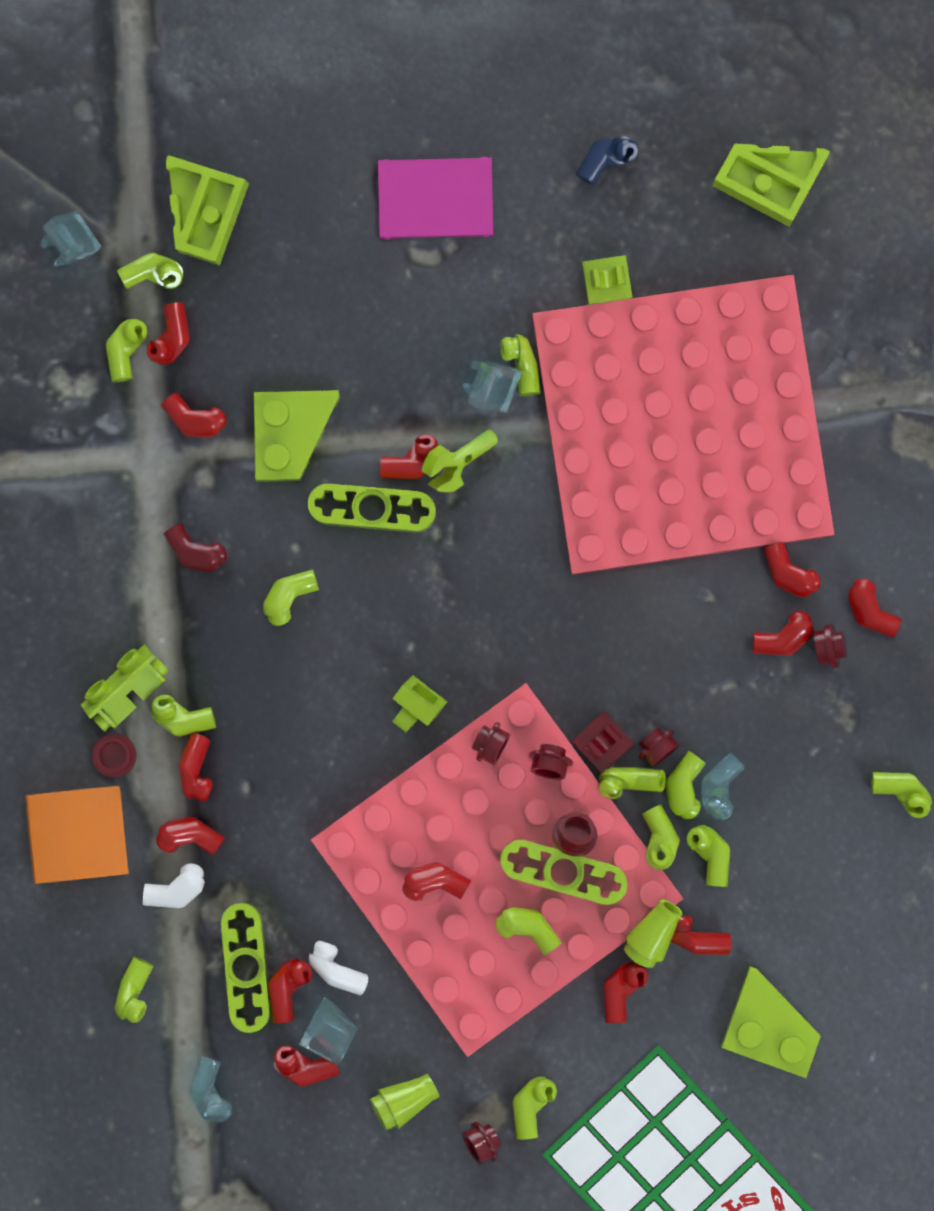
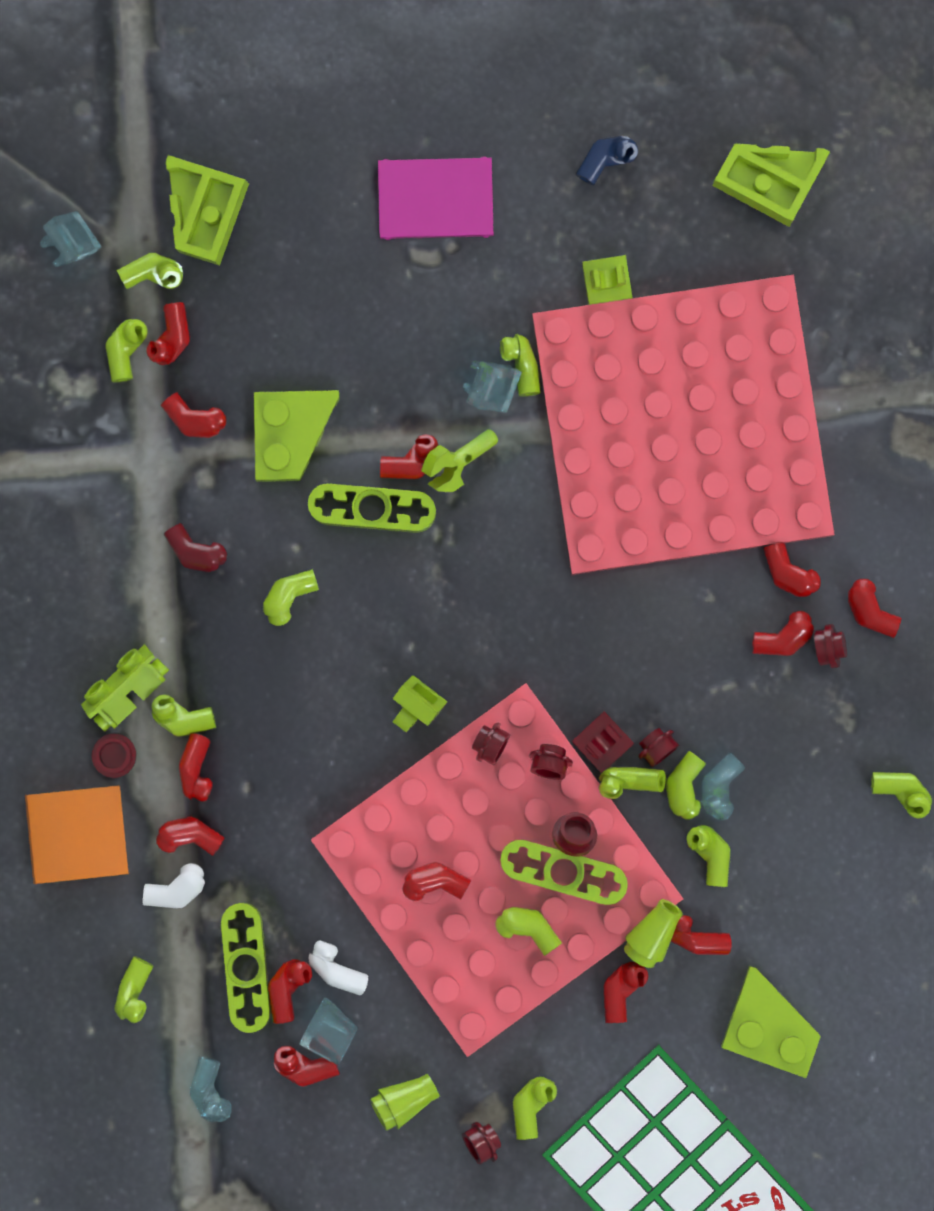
lime arm [642,804,680,870] -> none

